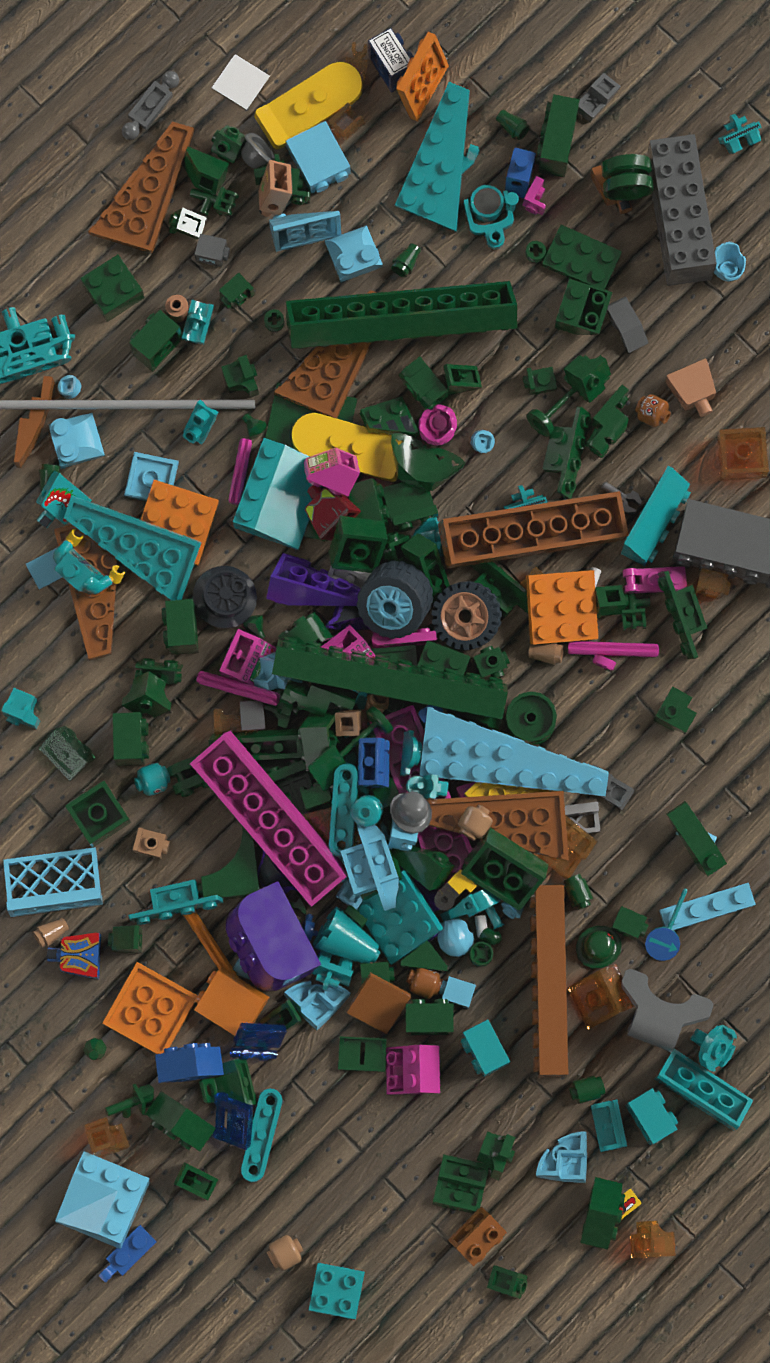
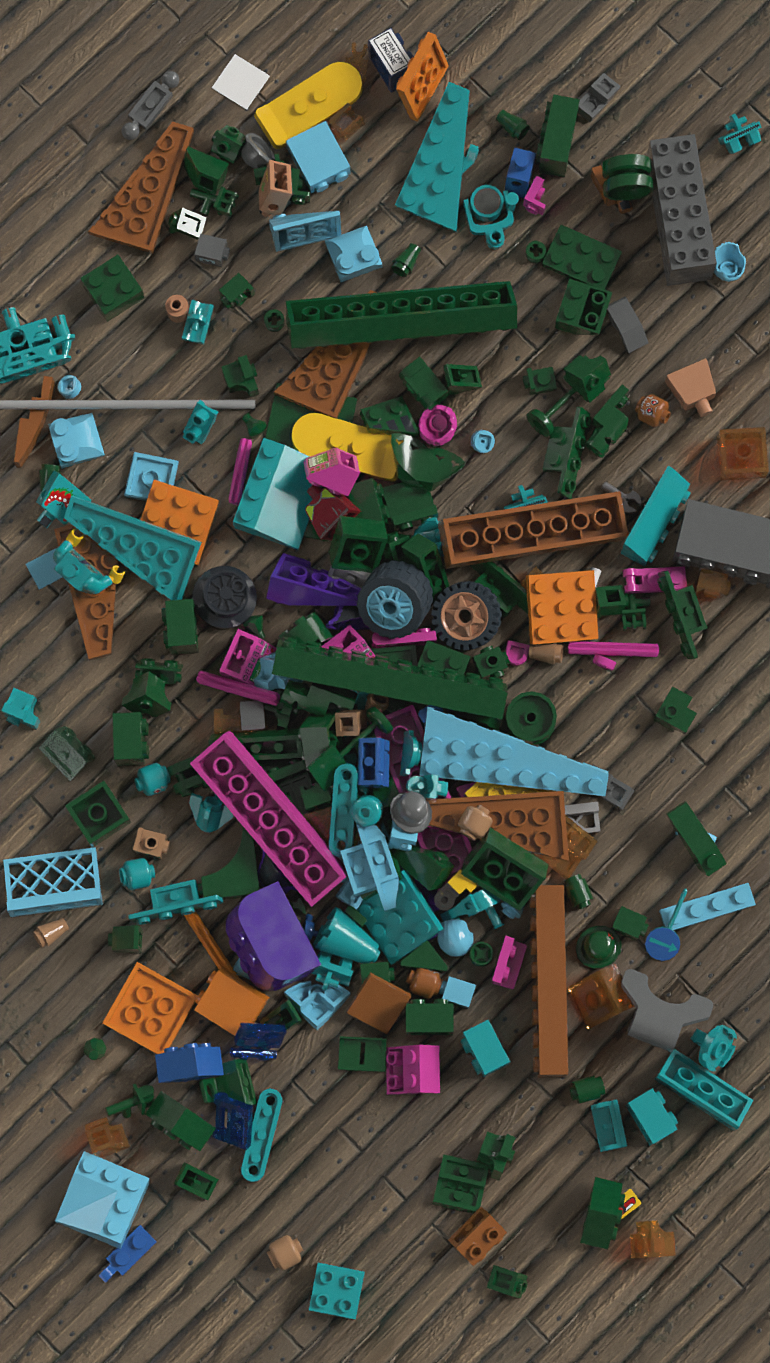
torso [47,933,101,979] -> none
dark green brick [129,310,182,372] -> none
arm [475,915,502,946] -> none
medium azure brick [536,1132,587,1183] -> none
none -> teal head [119,858,155,890]
none -> teal brick [189,793,234,833]
none -> dark pink bracket [491,936,527,989]
none -> dark pink tile [505,640,530,666]

